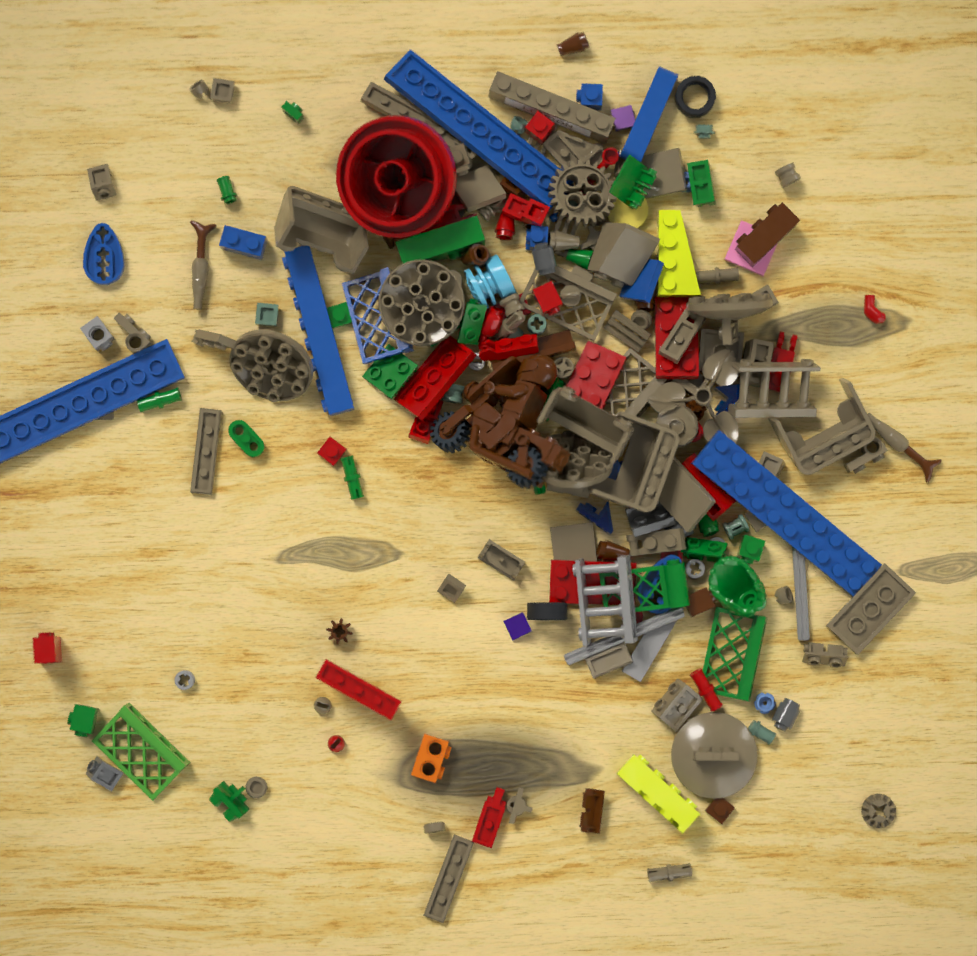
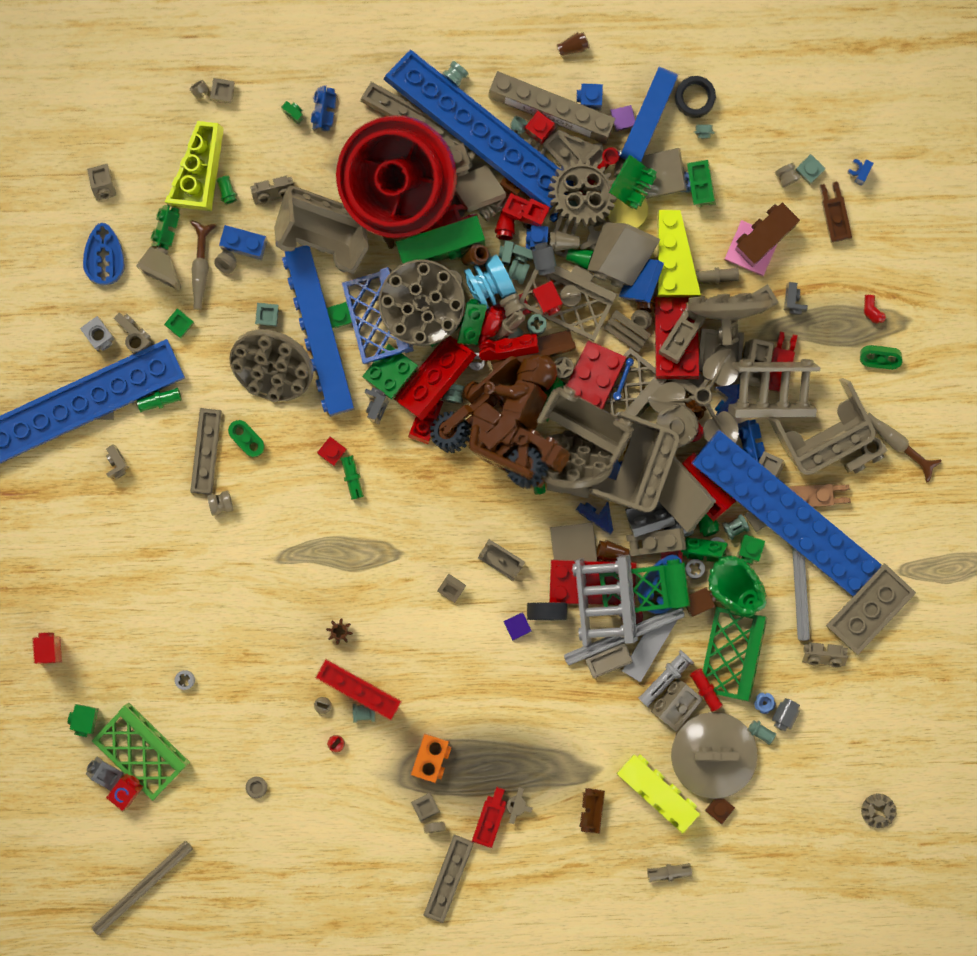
dark tan hinge [191,329,236,351] -> none
green hips [209,781,250,822] -> none
dark tan hinge [775,586,793,604] -> none
none -> dark tan axle [92,841,193,935]
none -> dark tan bracket [106,445,129,479]
none -> red brick [106,774,143,811]
none -> dark tan slope [136,246,181,291]
none -> green hinge [151,205,180,250]
none -> green plate [164,308,195,338]
none -> neon yellow wedge [165,121,224,211]
none -> dark tan wheel [207,491,233,516]
none -> dark tan tile [214,250,236,274]
none -> dark tan hinge [250,175,294,204]
none -> blue hinge [311,85,337,131]
none -> sand green bush [353,704,375,723]
none -> dark grey bracket [364,387,389,425]
none -> dark tan tile [411,793,440,822]
none -> sand green wheel [442,61,469,87]
none -> sand green plate [498,241,514,266]
none -> sand green wheel [508,259,530,285]
none -> sand green plate [512,244,533,263]
none -> blue hinge [613,358,634,401]
none -> light grey pin [638,650,694,707]
none -> blue hinge [738,419,765,462]
none -> dark grey bracket [784,282,808,315]
none -> medium nougat hinge [789,484,851,507]
none -> sand green plate [795,154,826,184]
none -> reddish brown hinge [820,181,852,243]
none -> blue tile [847,159,874,185]
none -> green plate [860,345,903,370]

